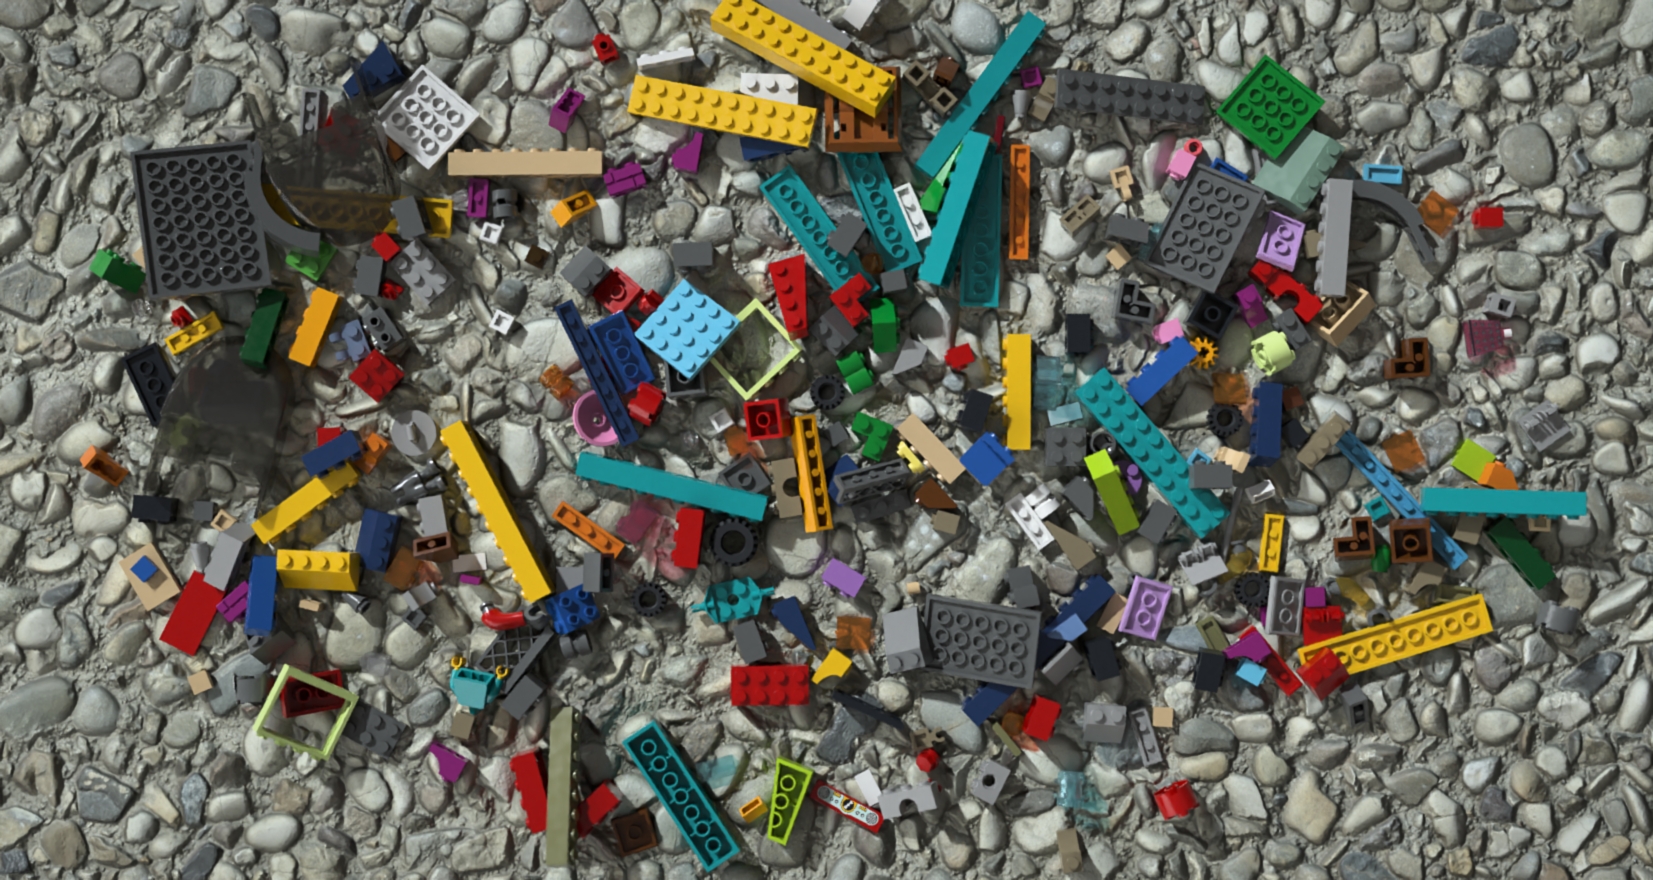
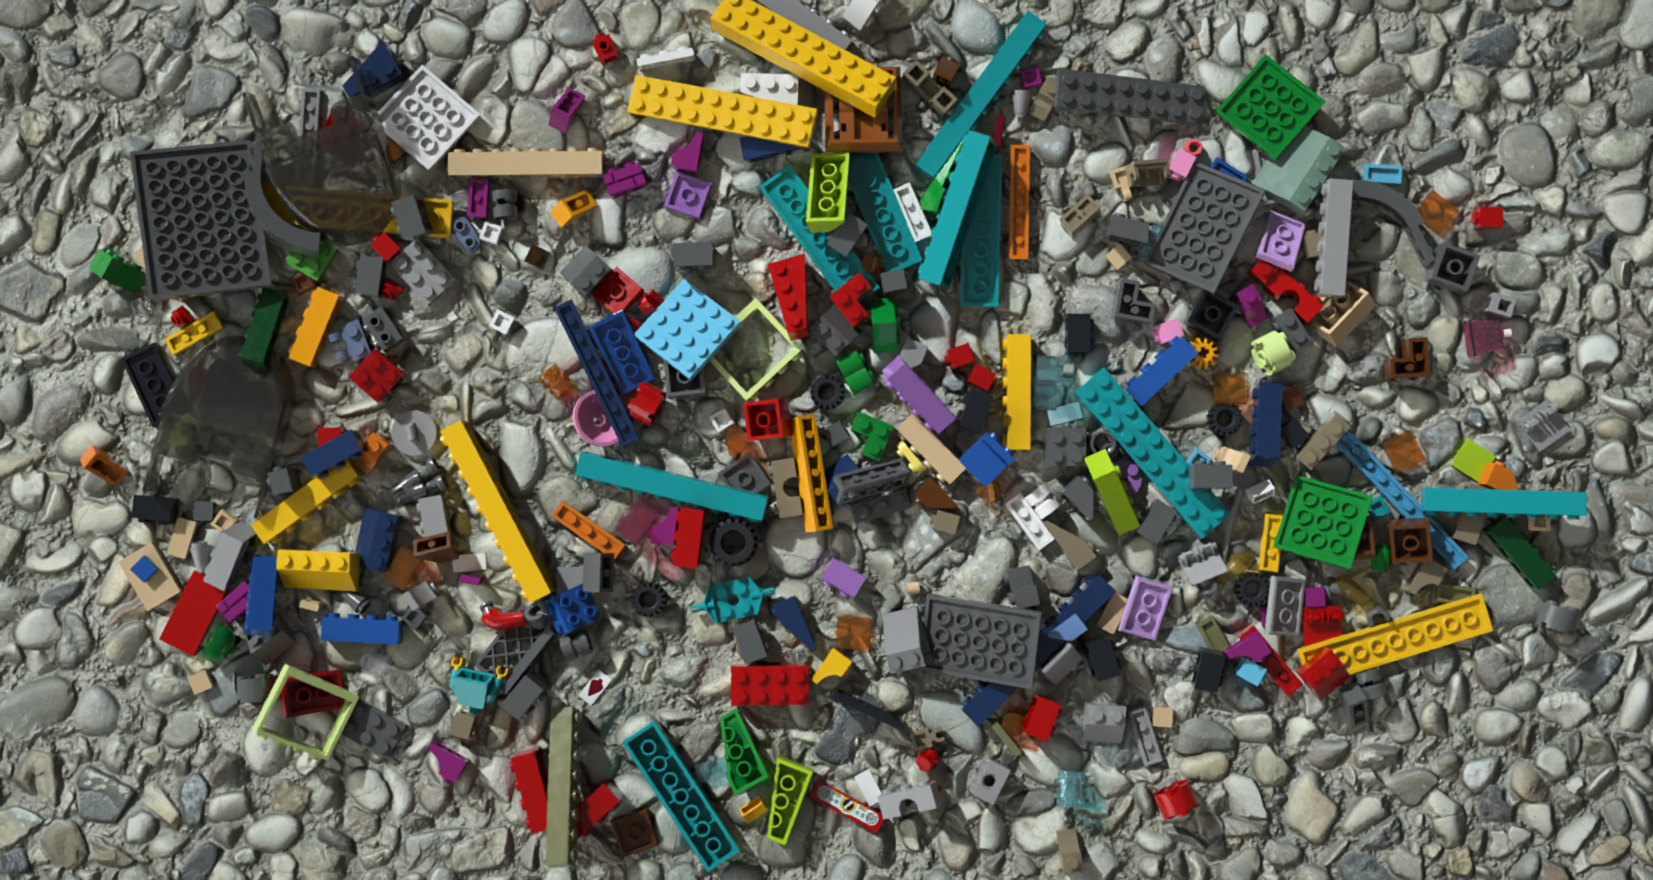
none -> tan tile [167,517,198,559]
none -> green cylinder [200,623,237,662]
none -> dark grey brick [267,465,302,496]
none -> copper tile [290,272,317,295]
none -> blue brick [321,613,404,645]
none -> sand blue plate [451,217,481,253]
none -> white sticker [578,670,612,706]
none -> magenta arch [648,507,680,546]
none -> medium lavender tile [664,171,713,220]
none -> green wedge [720,708,774,796]
none -> lime slope [806,152,850,233]
none -> medium lavender brick [882,355,956,434]
none -> red brick [966,364,997,392]
none -> clear orange piece [975,480,1001,502]
none -> dark tan hinge [1125,158,1170,187]
none -> green plate [1273,475,1373,571]
none -> dark grey wheel [1355,666,1388,700]
none -> dark grey brick [1424,242,1481,294]

